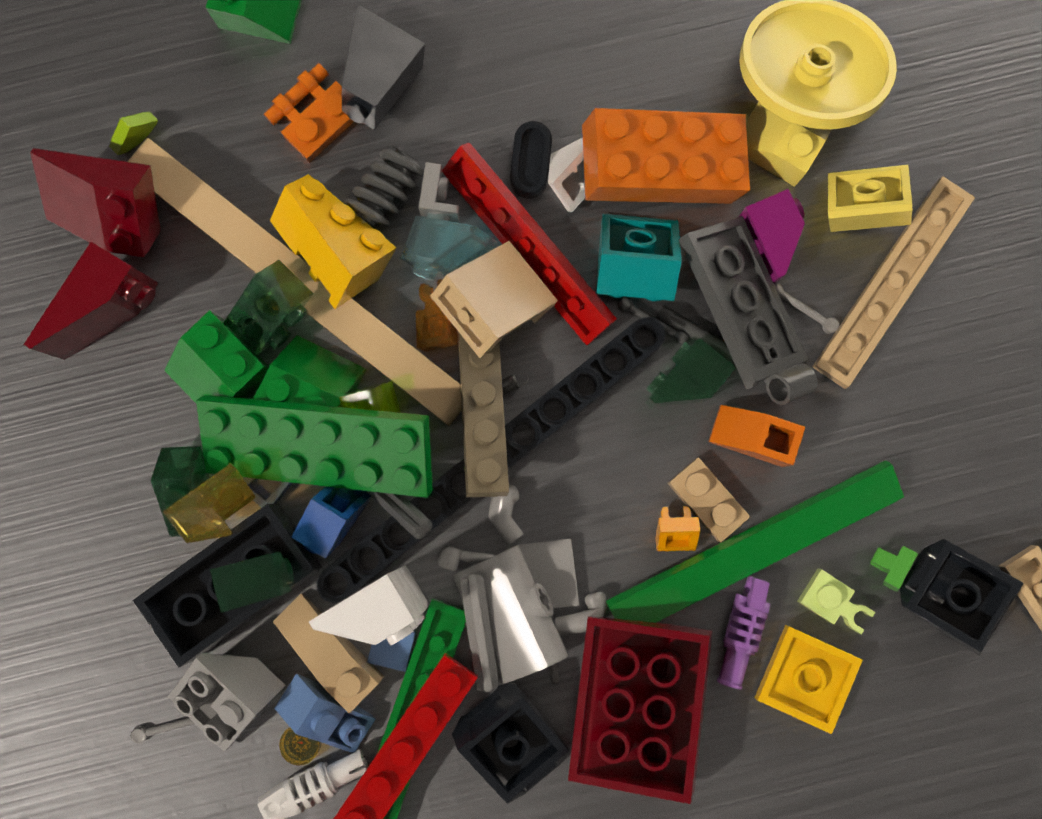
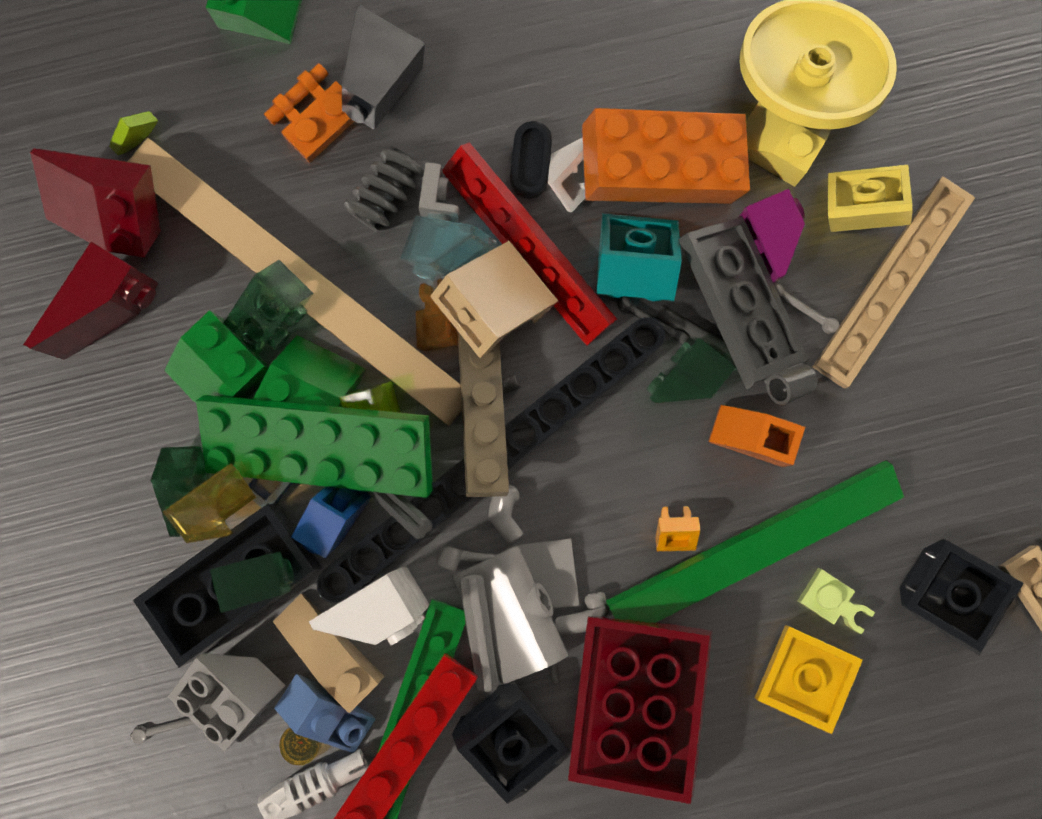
yellow wedge [270,174,397,309] -> none
medium blue tile [367,630,417,672] -> none
tan plate [668,457,750,543] -> none
medium lavender hinge [717,576,770,690] -> none
bright green tile [870,546,918,592] -> none

